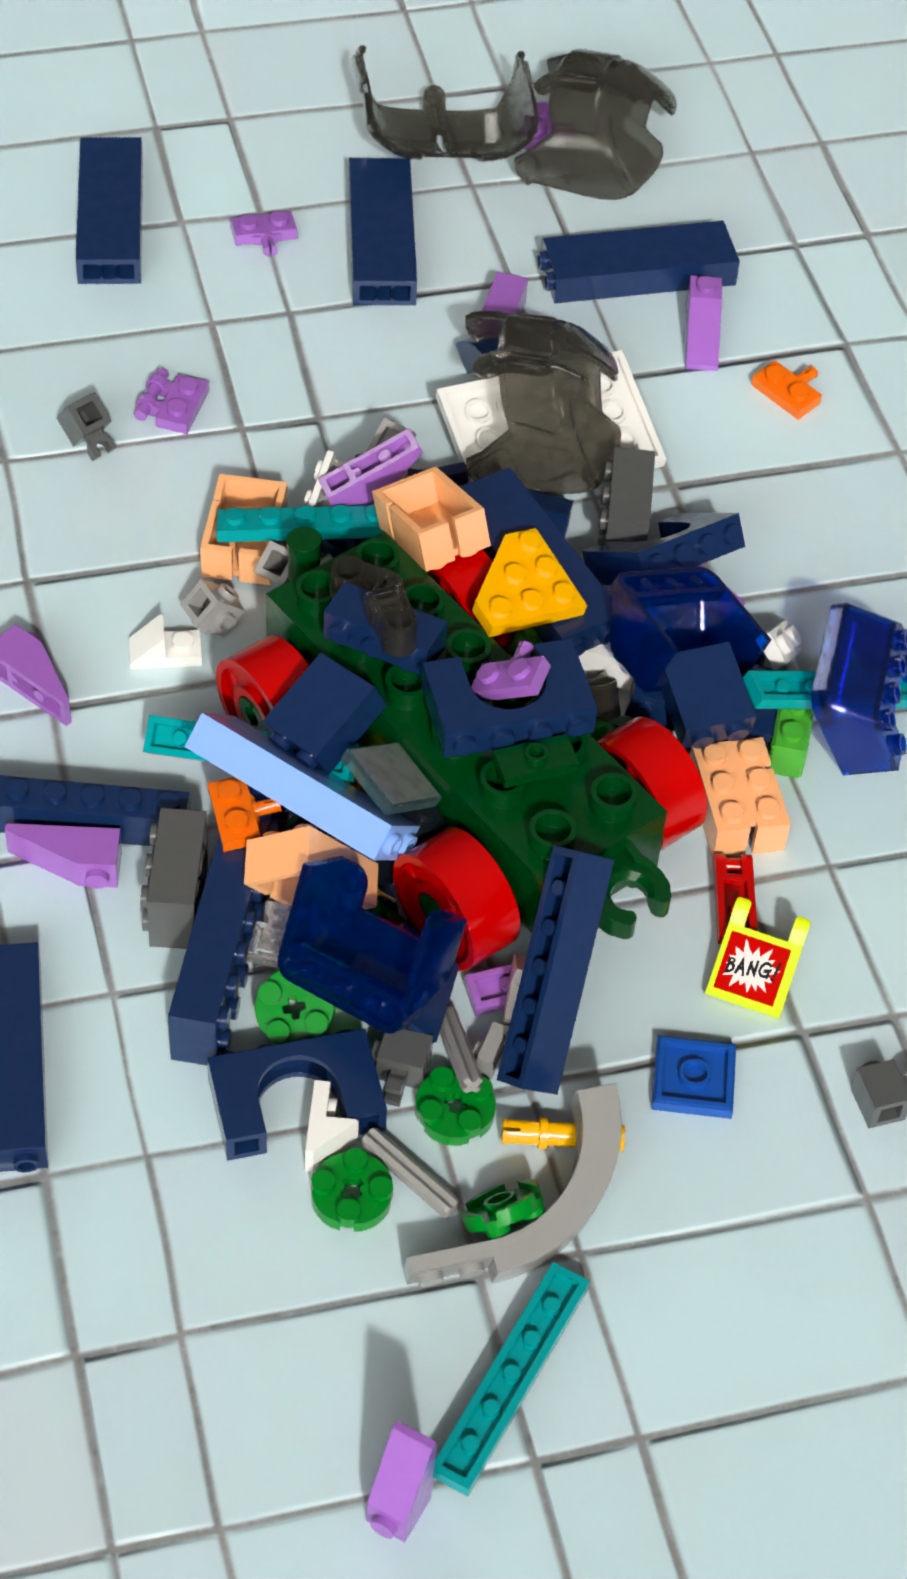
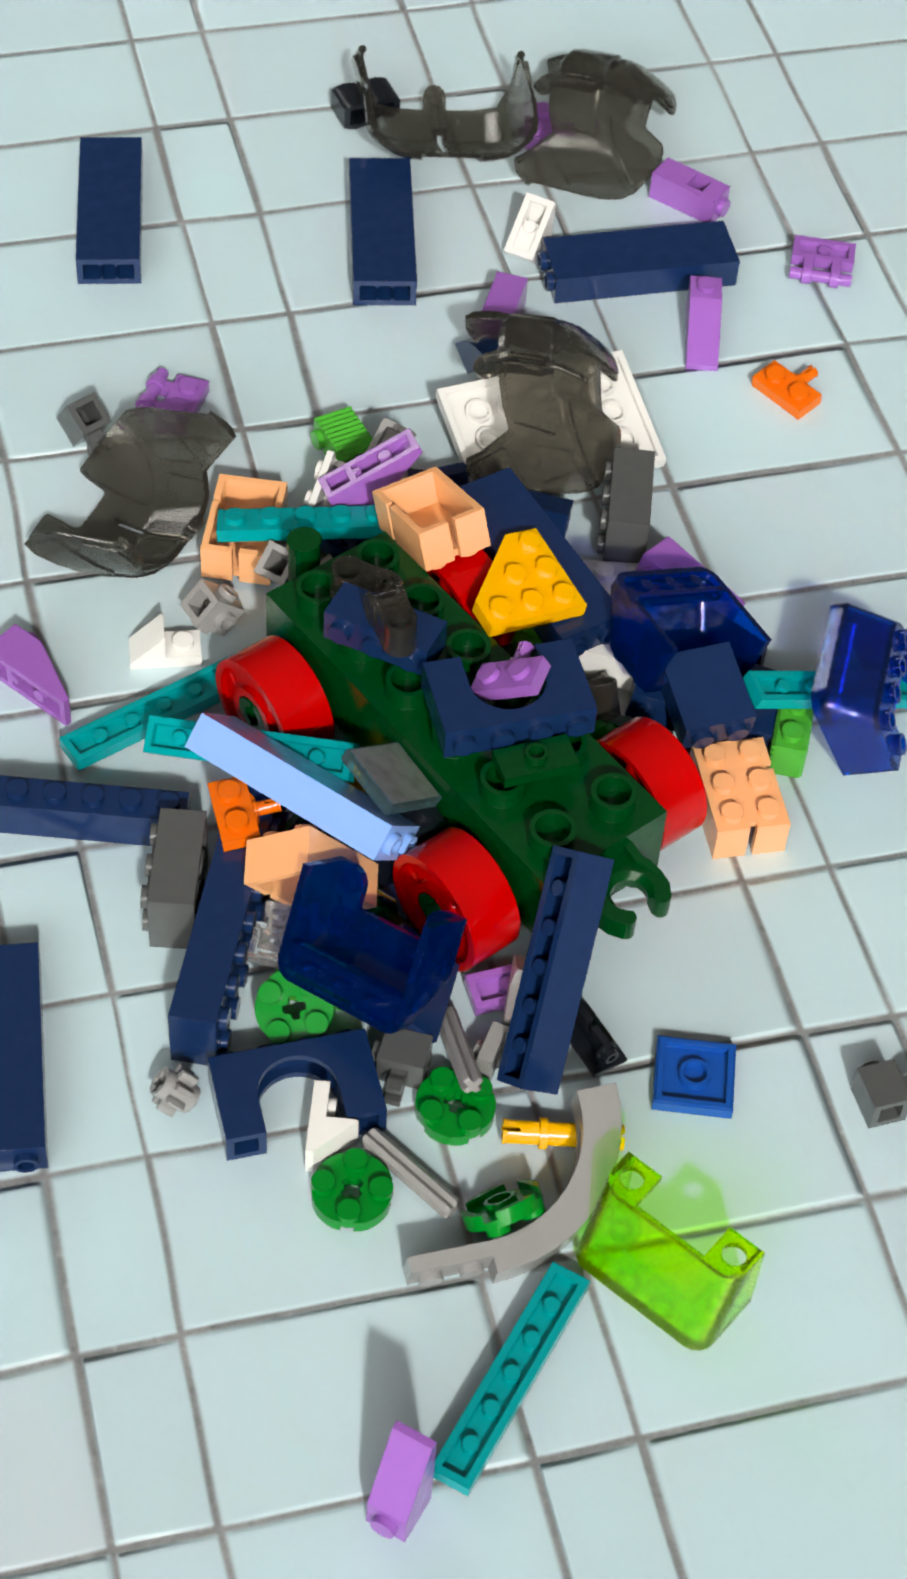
medium lavender slope [5,823,122,889] -> none
medium lavender plate [230,211,297,257] -> none
dark blue brick [262,653,387,775] -> none
dark blue arch [582,512,745,587] -> none
flag [705,897,811,1019] -> none
red plate [712,854,758,944] -> none
white plate [757,619,803,671] -> none
none -> clear smoke piece [24,407,236,578]
none -> teal plate [59,652,237,771]
none -> light grey gear [150,1063,201,1117]
none -> bright green brick [310,406,373,463]
none -> black brick [331,77,400,129]
none -> white slope [504,193,556,263]
none -> black hinge [570,997,627,1077]
none -> clear neon green windscreen [576,1152,765,1351]
none -> medium lavender brick [649,157,731,222]
none -> medium lavender plate [789,235,856,288]

